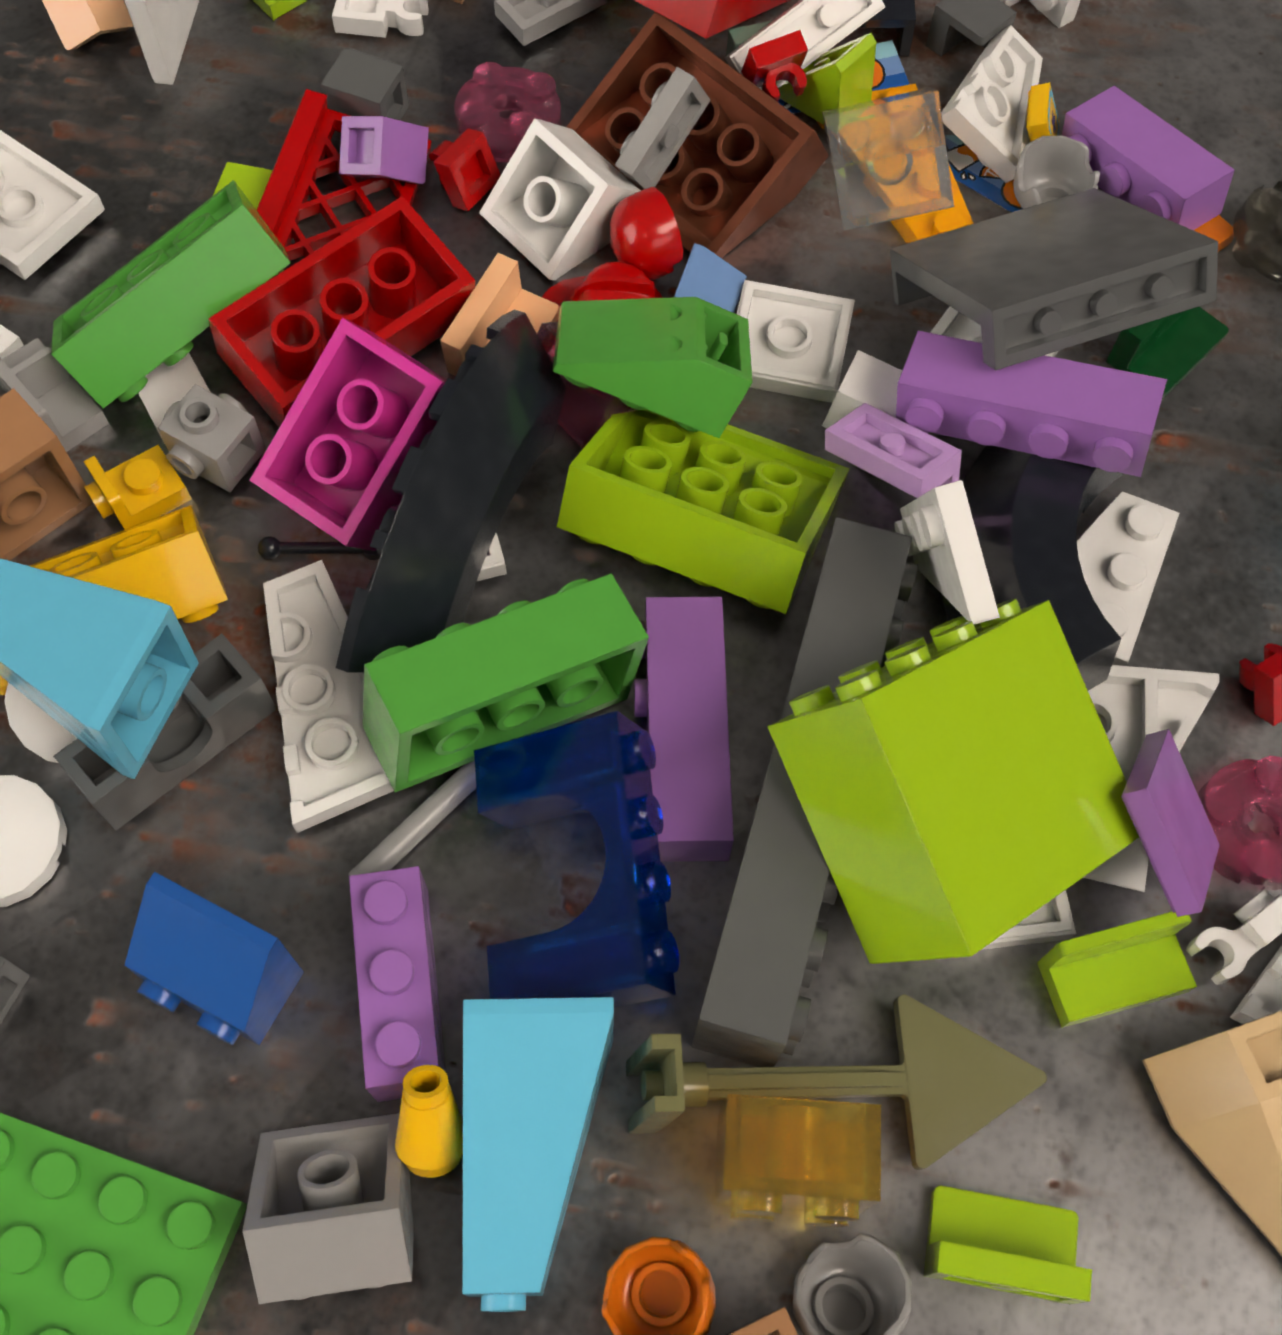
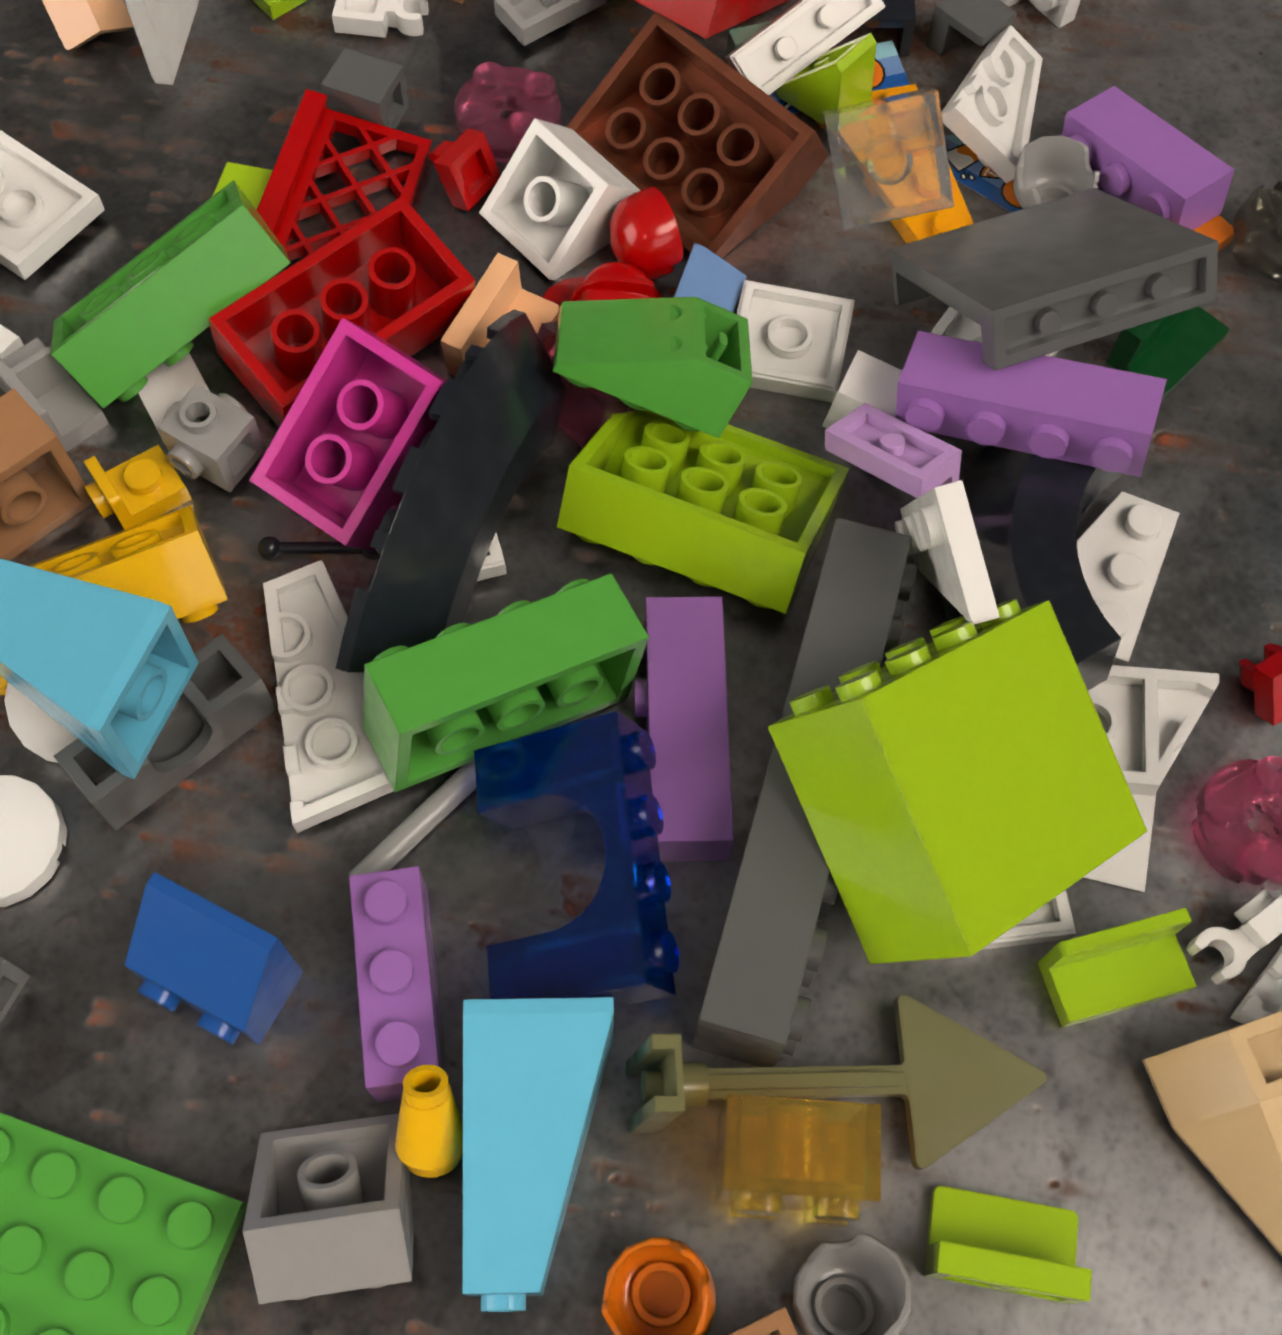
medium lavender panel [339,116,429,184] -> none
light grey plate [615,67,711,190] -> none
red tile [741,30,808,102] -> none
yellow tile [1026,82,1059,142] -> none
medium lavender tile [1121,729,1220,917] -> none

